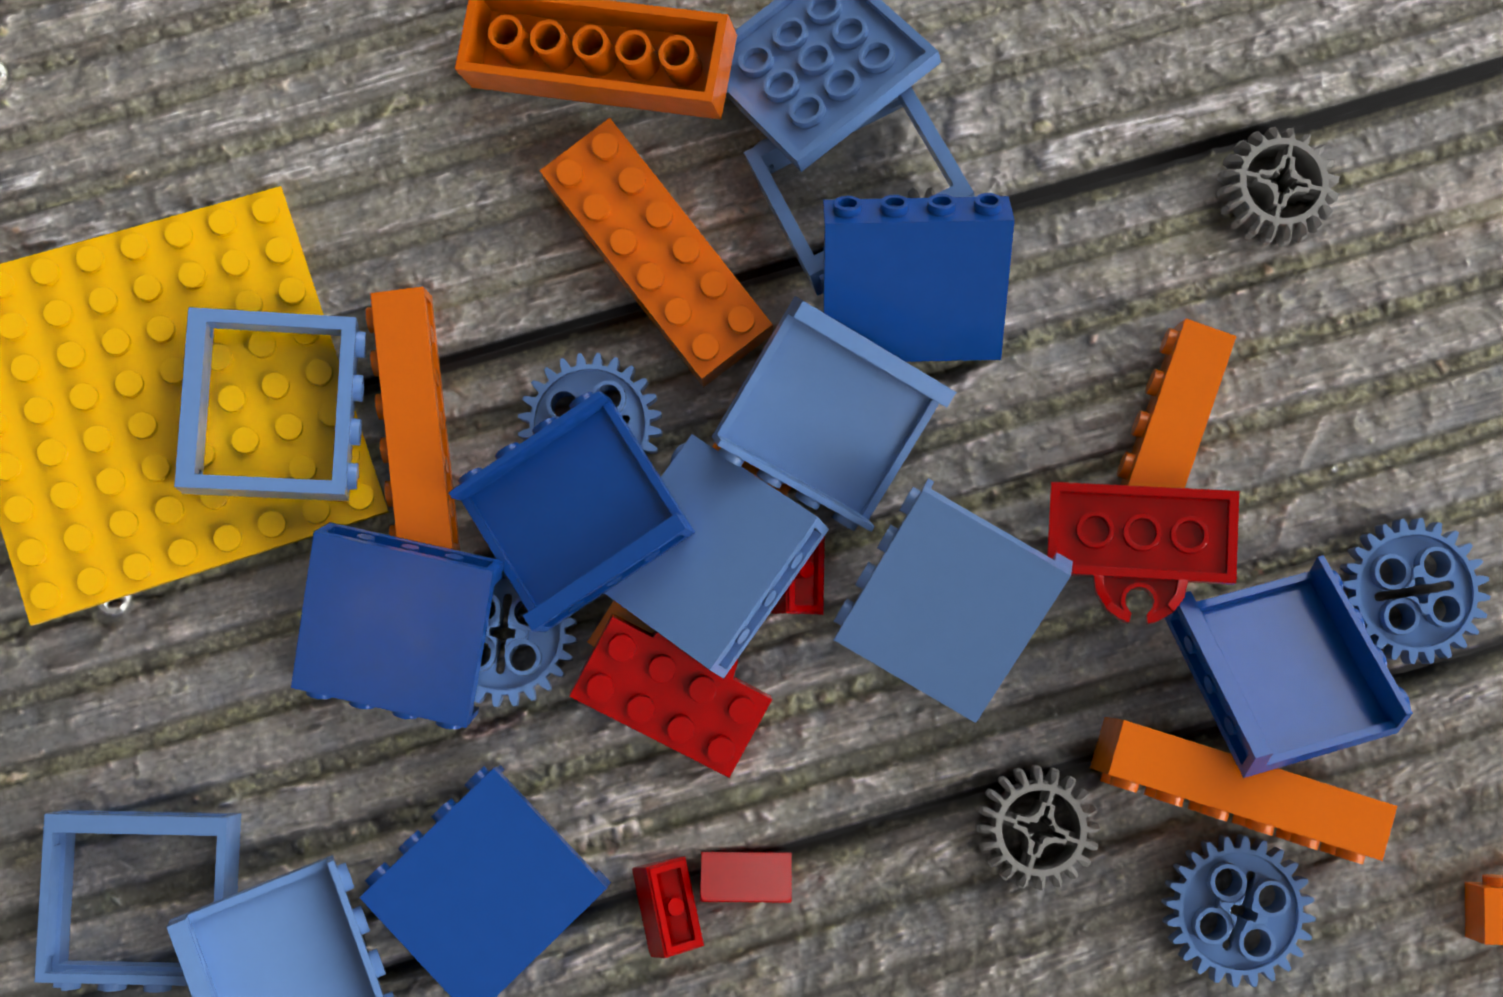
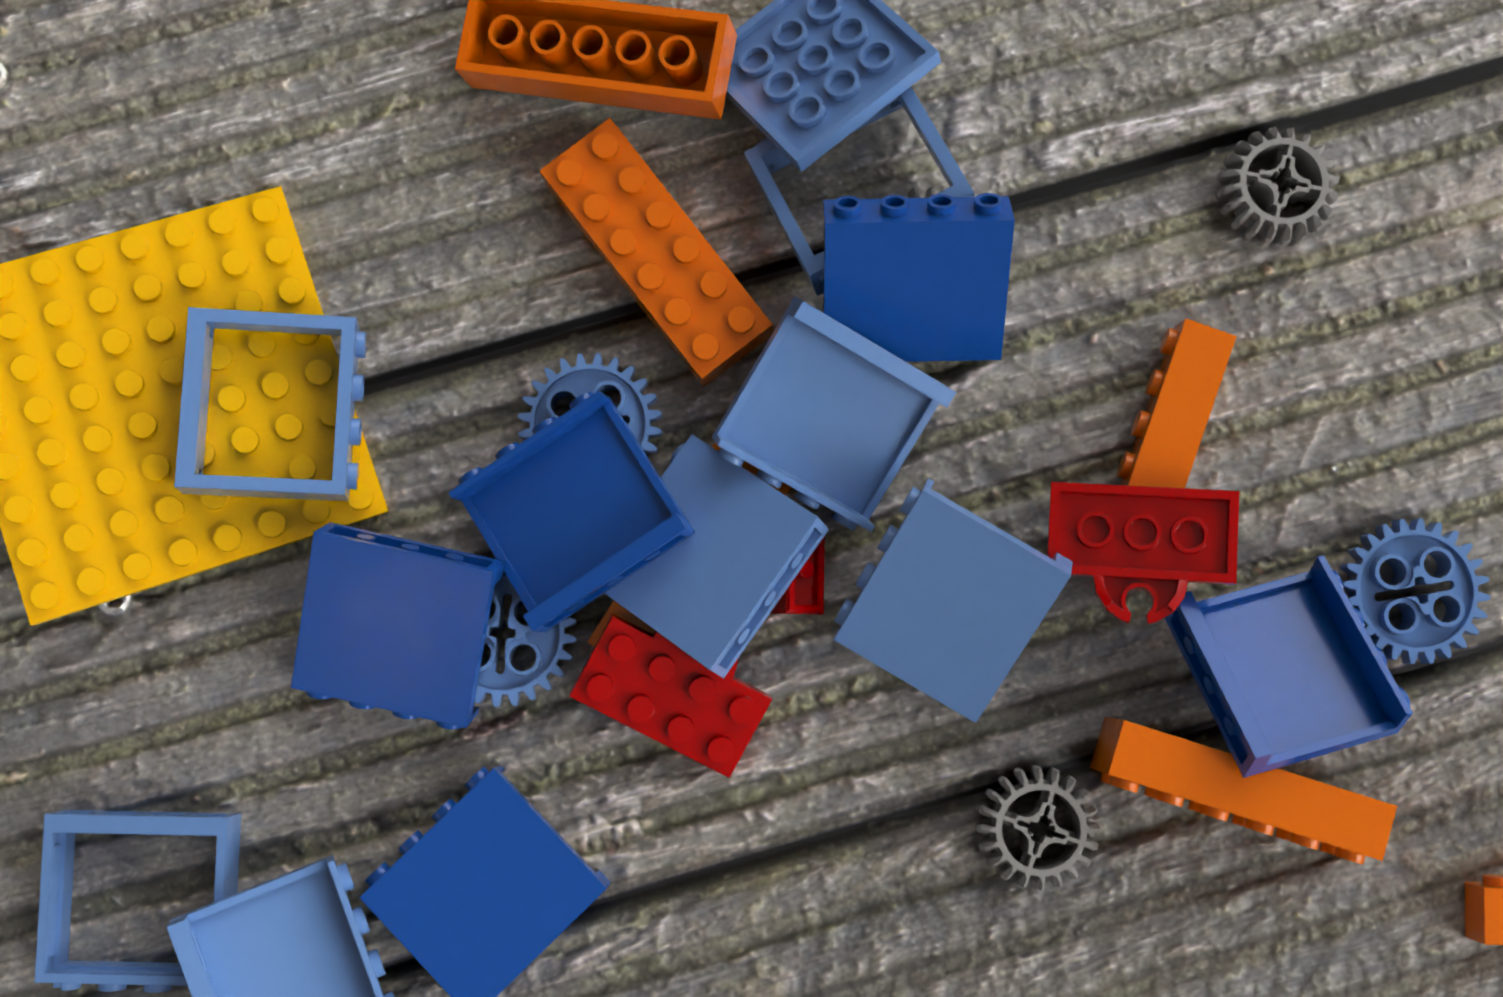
orange brick [366,286,461,551] -> none
red slope [632,856,704,958] -> none
red slope [700,851,792,903] -> none
medium blue gear [1161,834,1316,988] -> none

